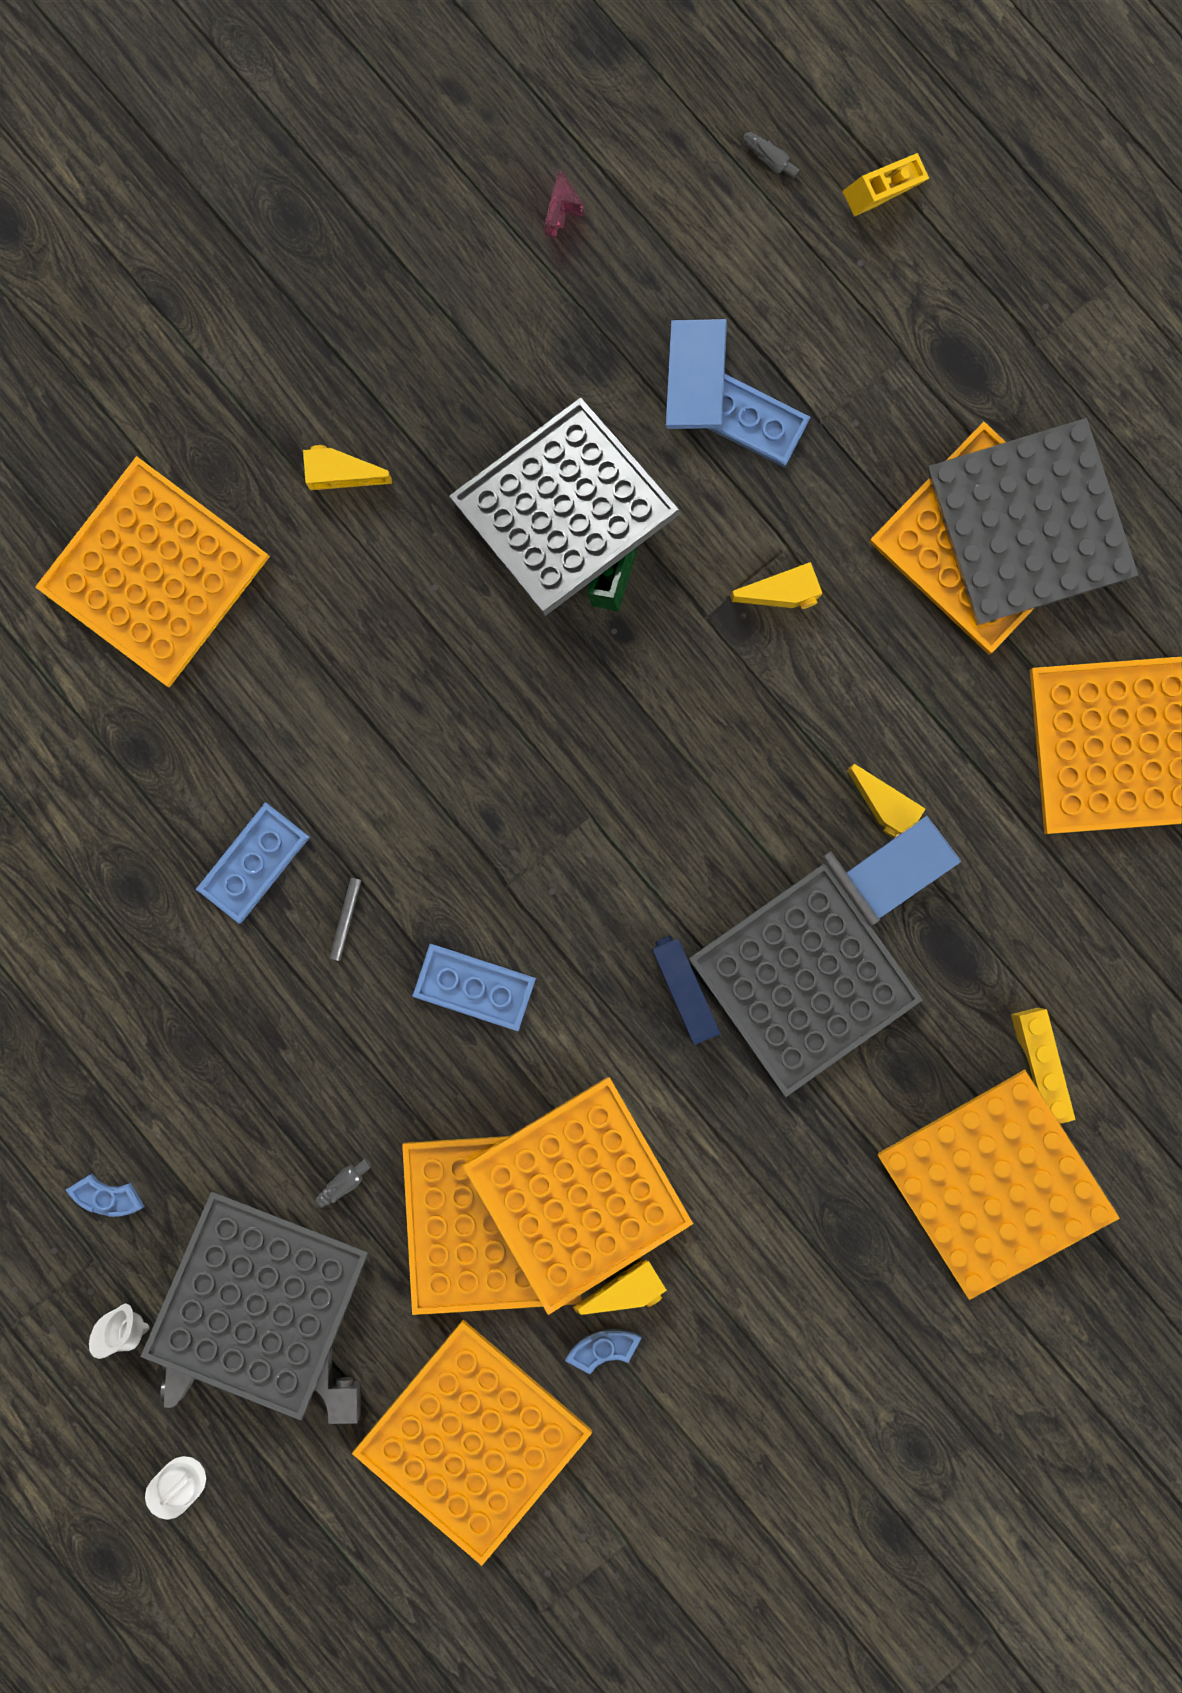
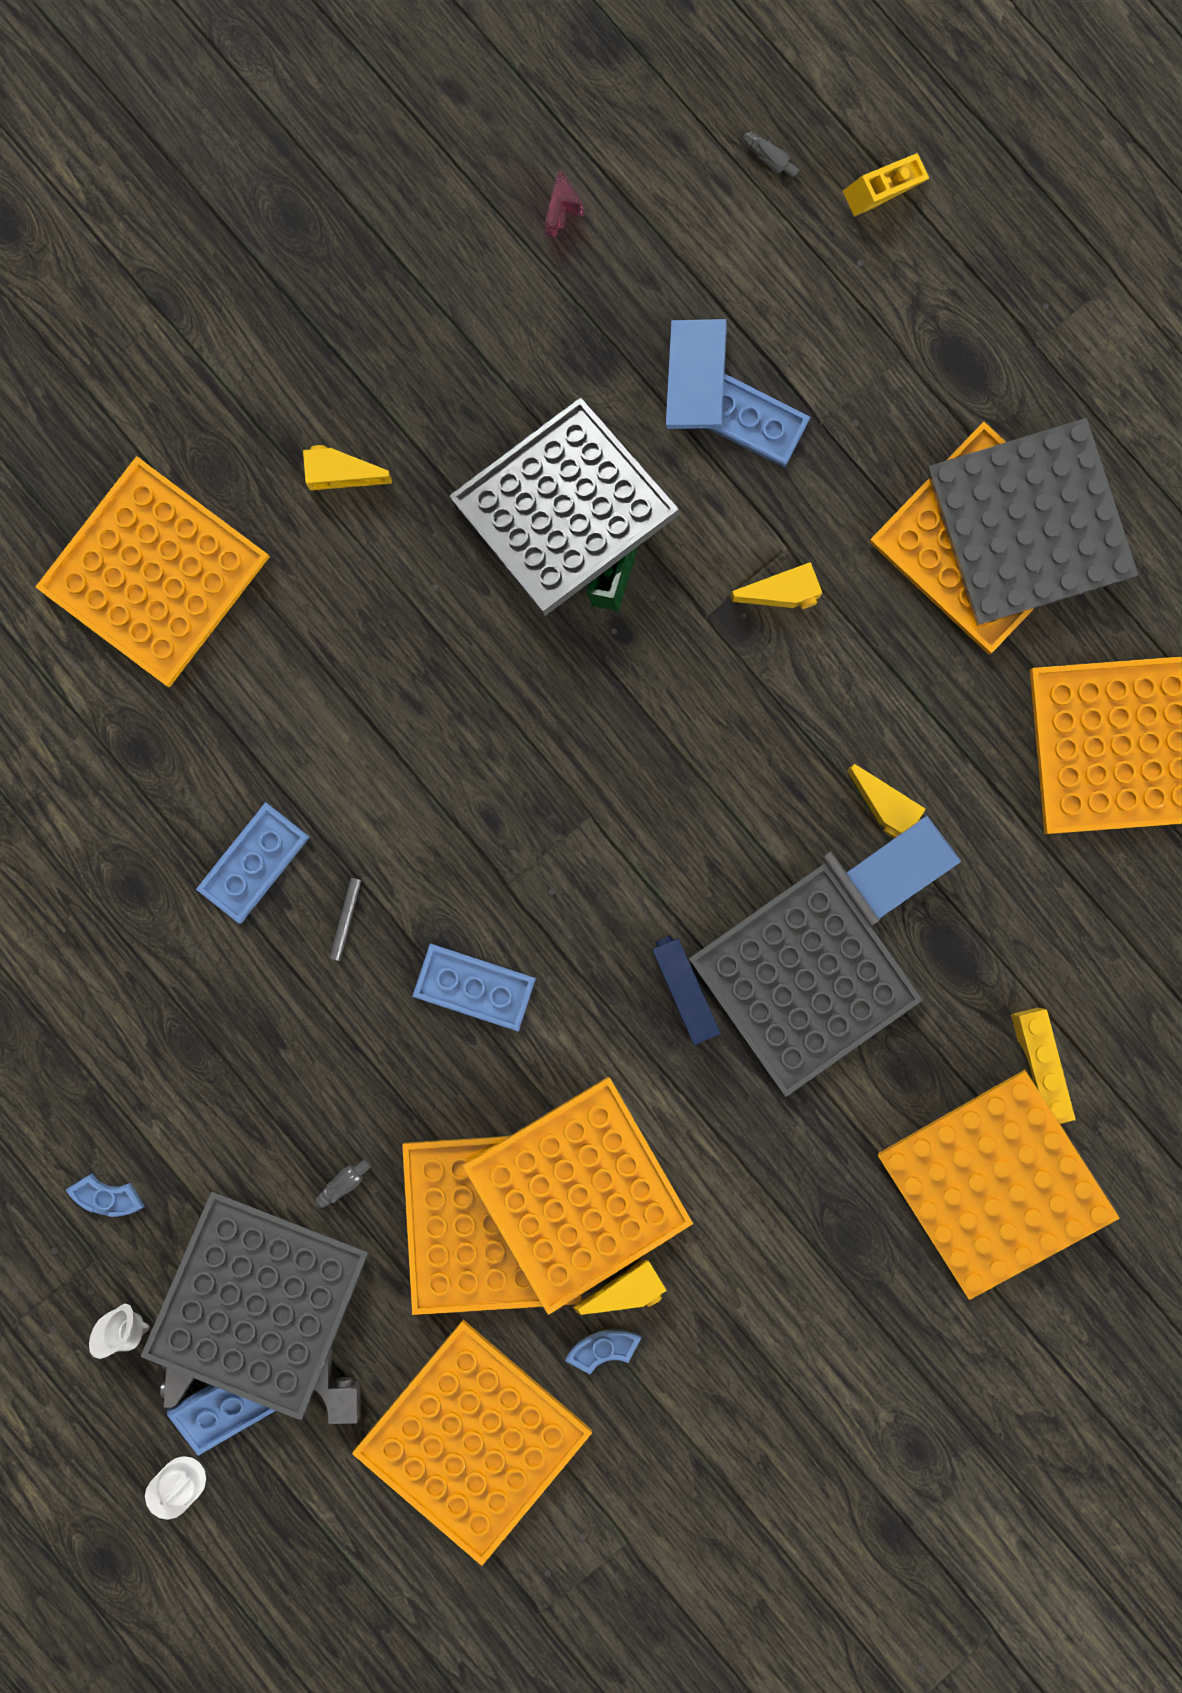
none -> medium blue tile [167,1385,275,1456]

